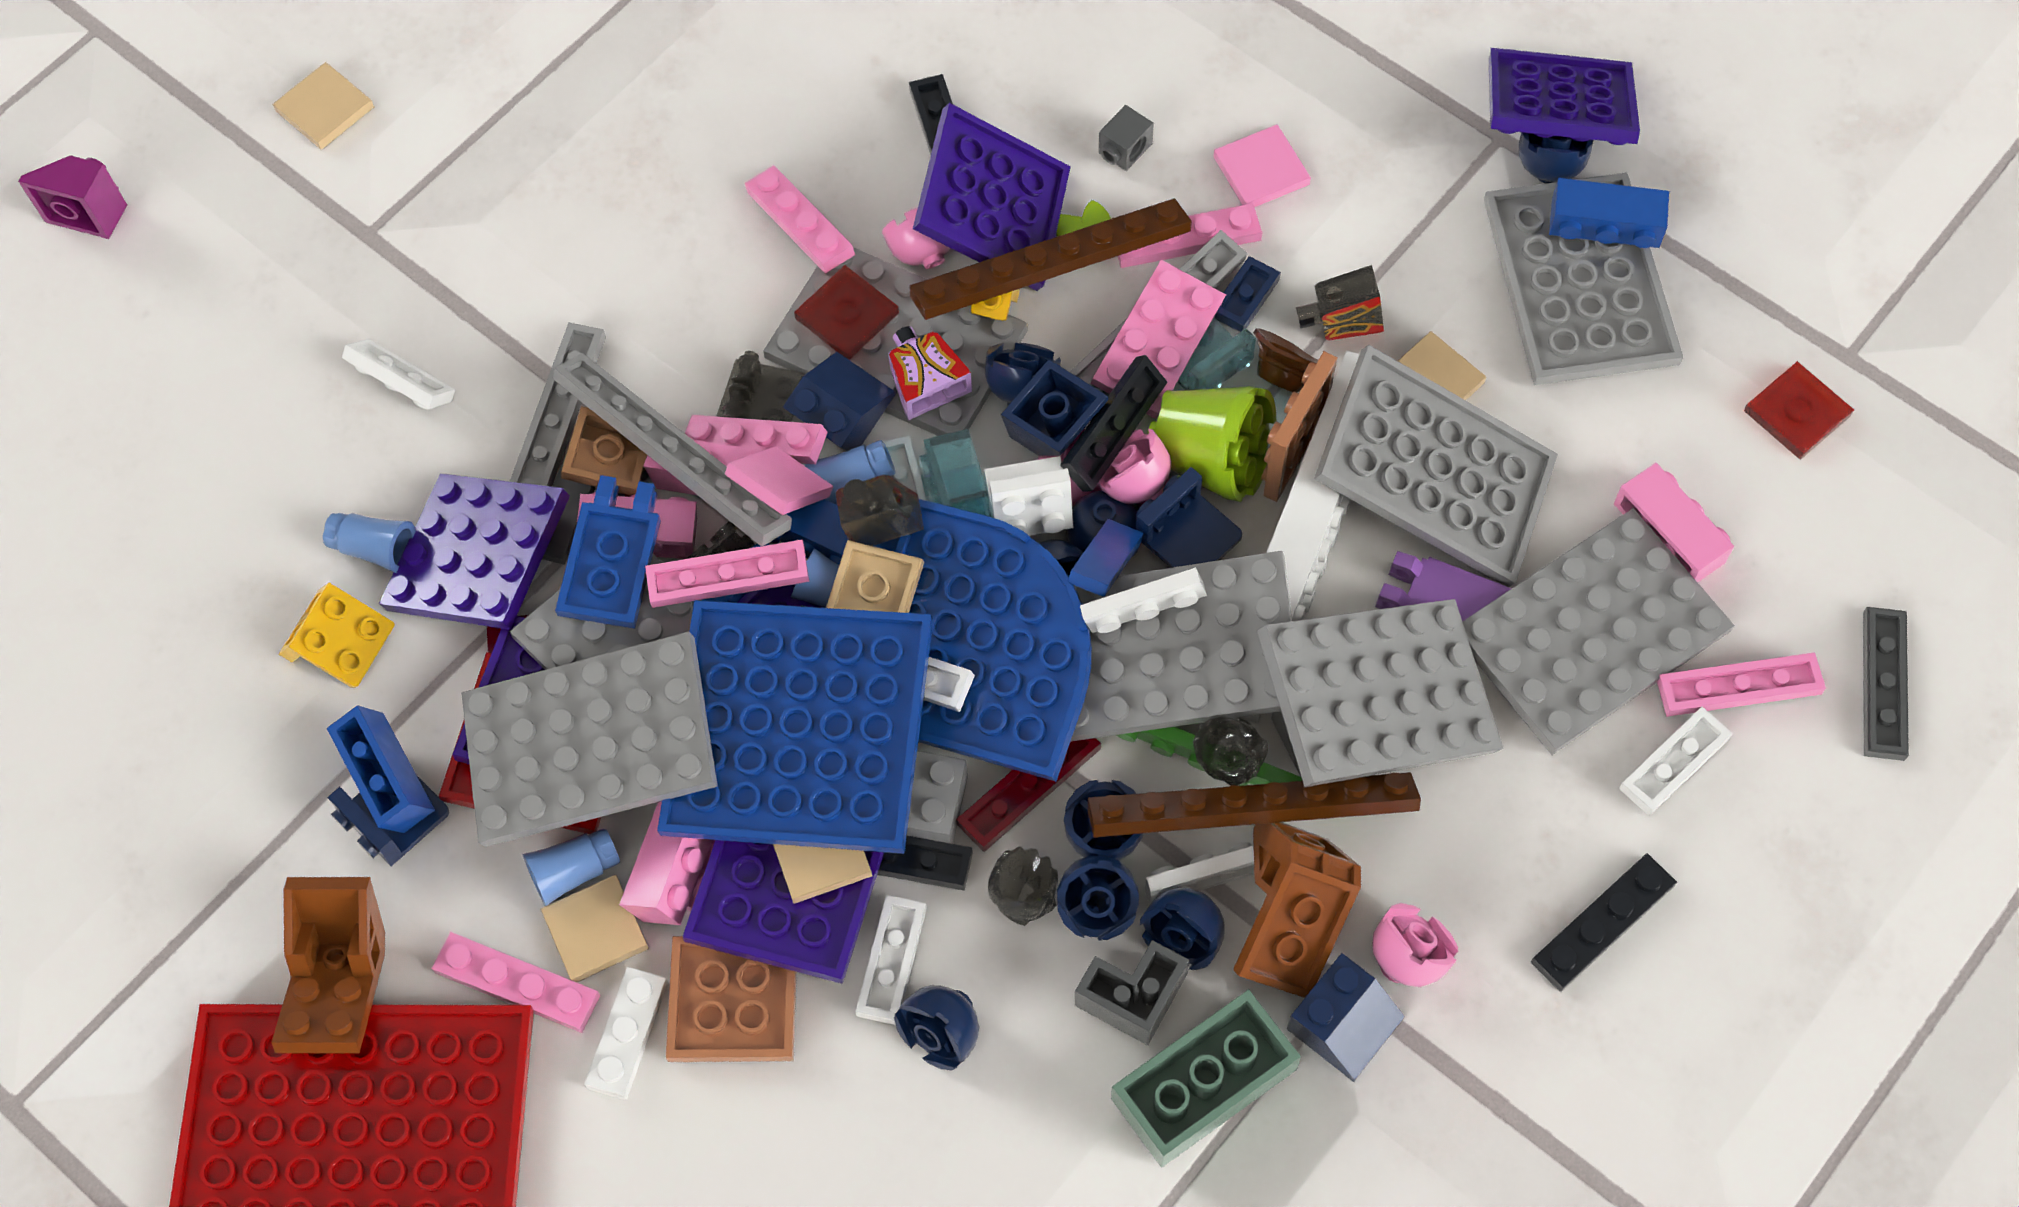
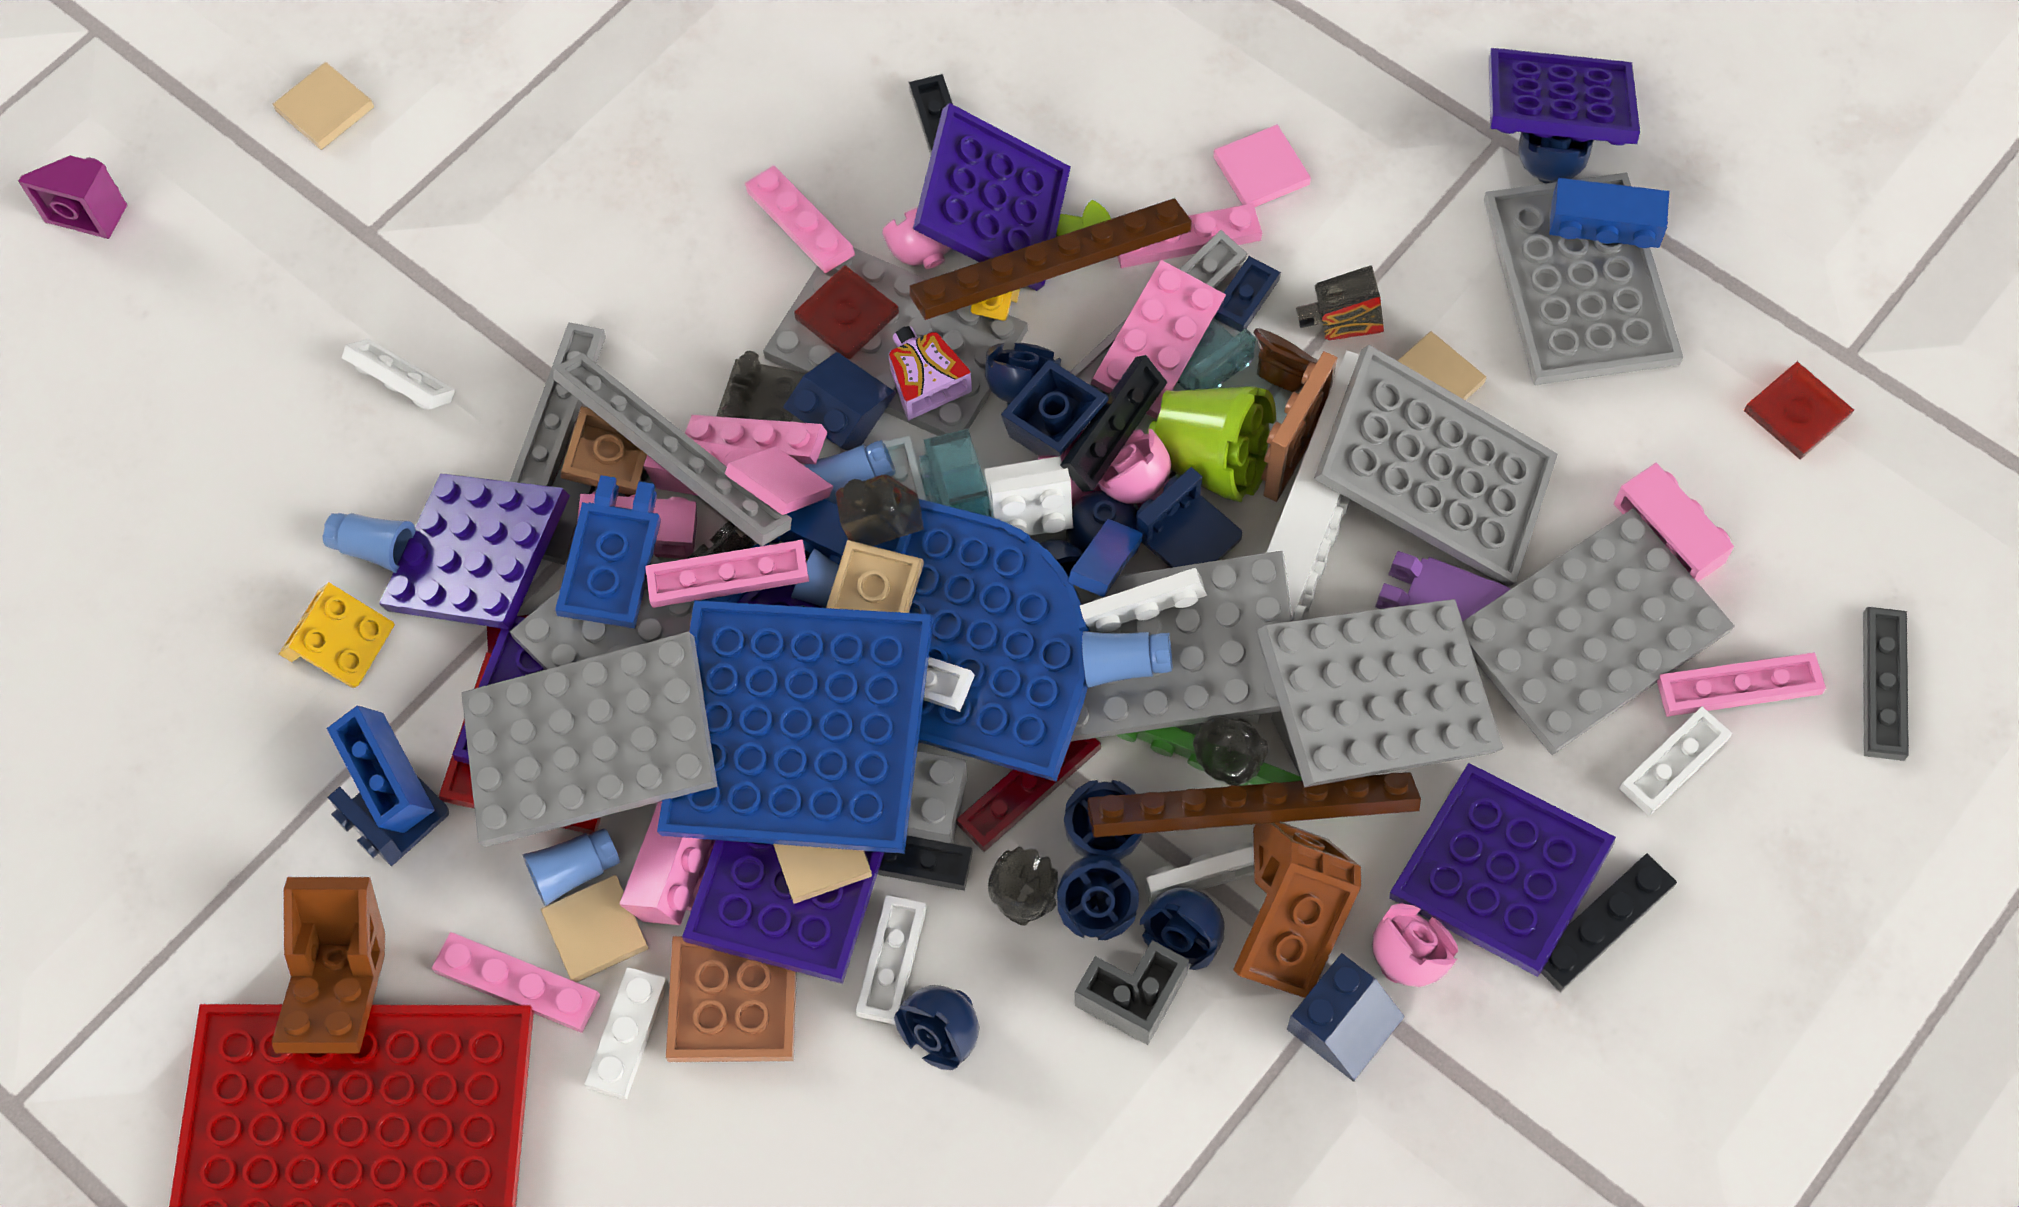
dark grey brick [1099,104,1154,171] -> none
sand green brick [1111,989,1301,1168] -> none
none -> medium blue plant [1082,631,1173,688]
none -> dark purple plate [1390,763,1616,977]

